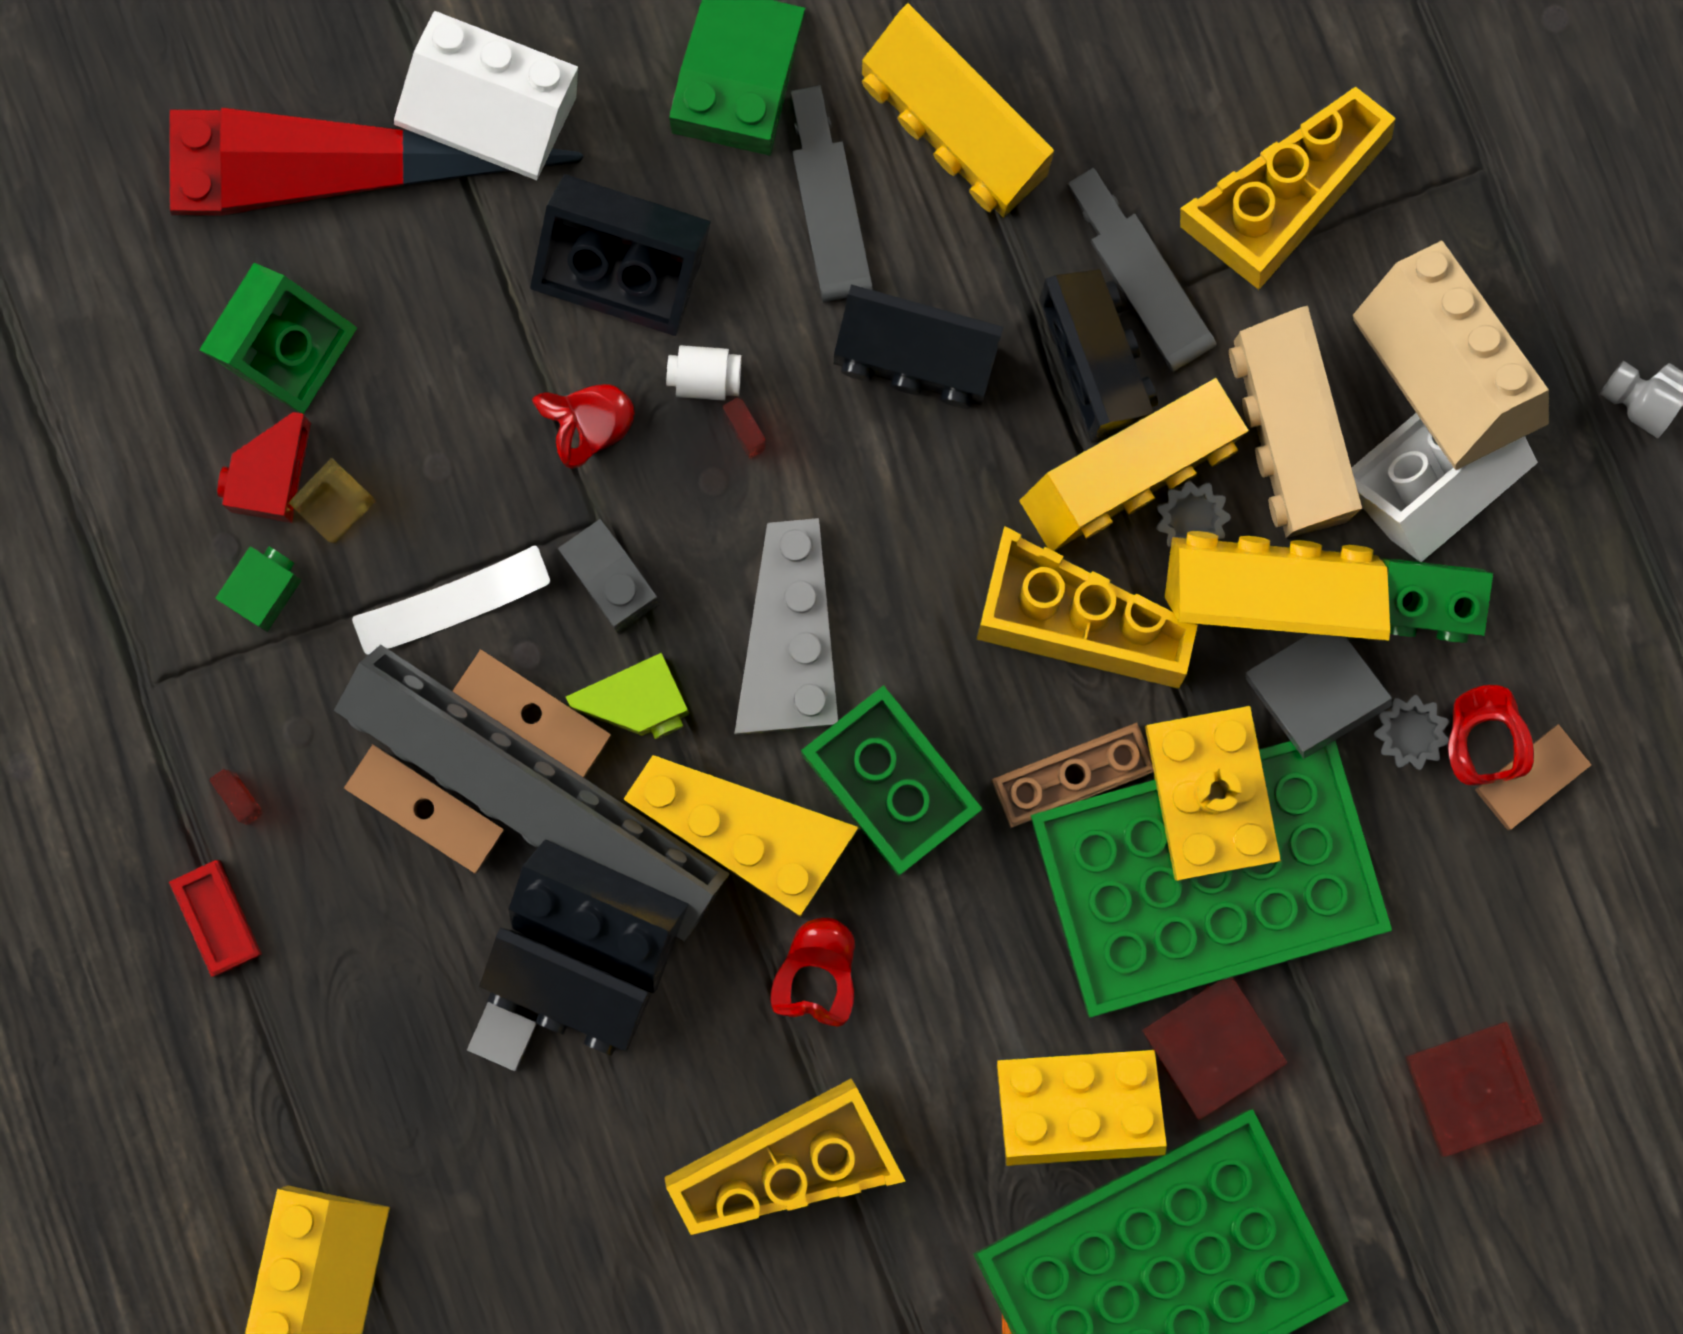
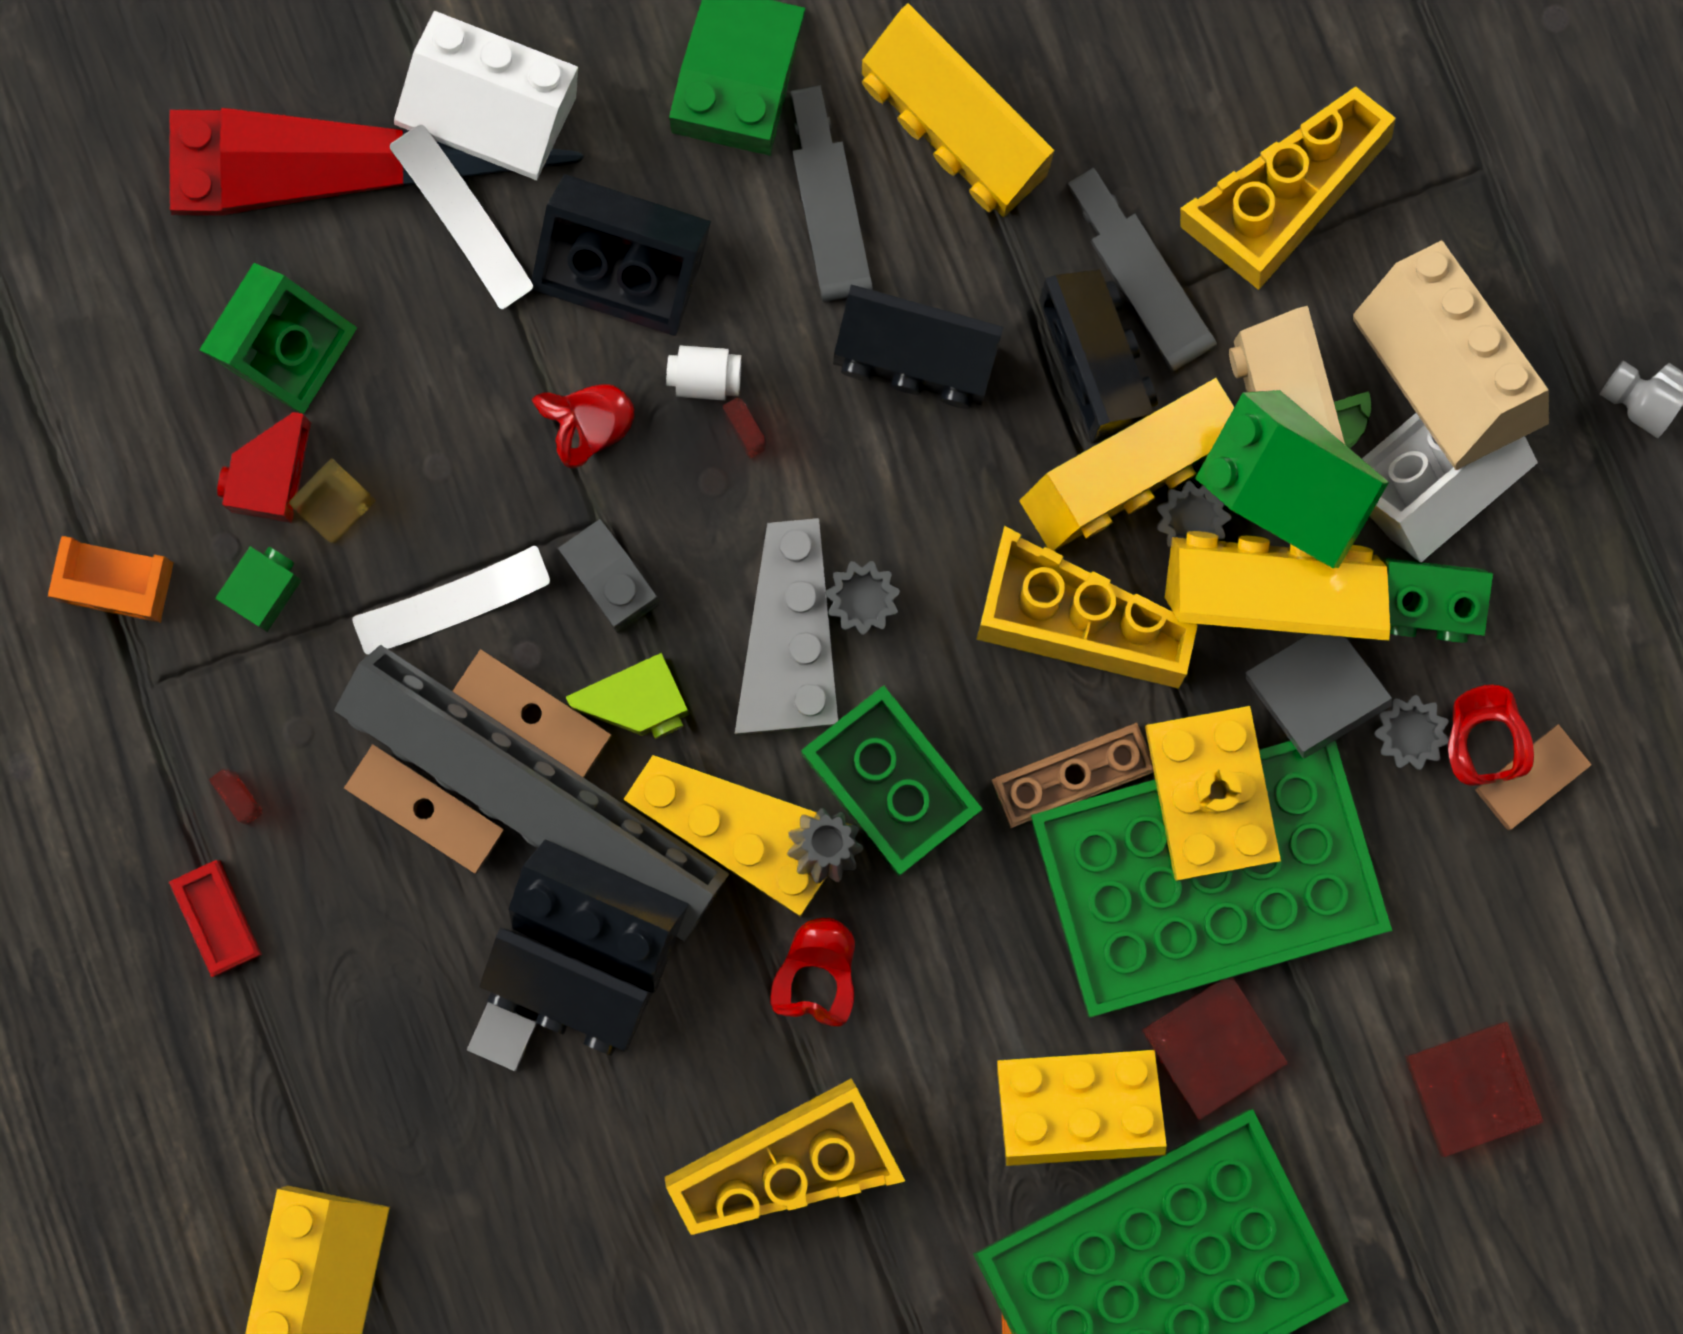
none -> orange panel [48,536,174,623]
none -> white sticker [390,124,533,309]
none -> dark grey piece [787,808,863,884]
none -> dark grey piece [825,561,900,635]
none -> green slope [1195,390,1389,568]
none -> bright green tile [1334,391,1371,449]

